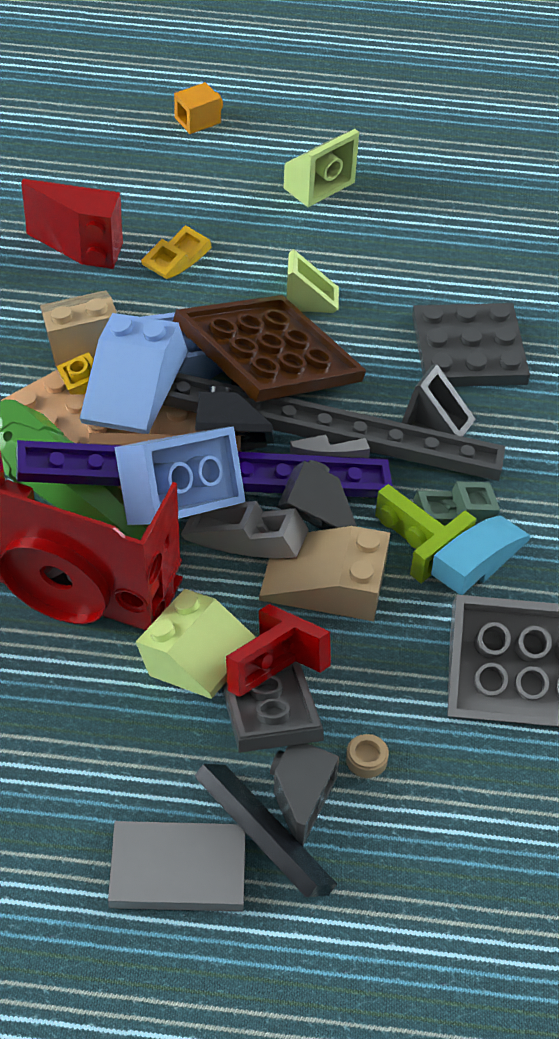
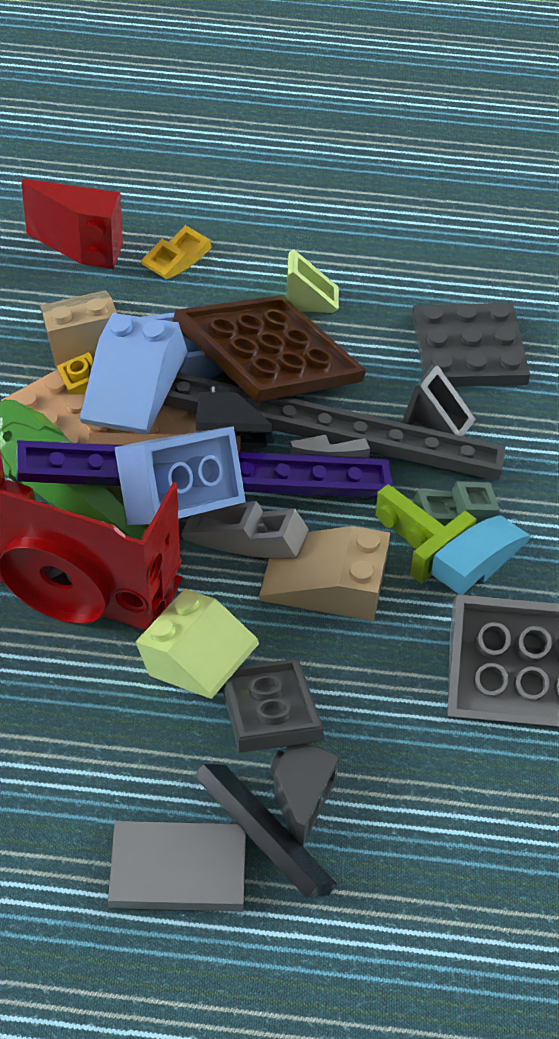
light orange brick [174,82,223,134] -> none
red bracket [226,604,331,697] -> none
dark grey slope [277,460,357,530] -> none
yellowish green slope [283,129,359,207] -> none
tan tile [346,734,389,778] -> none

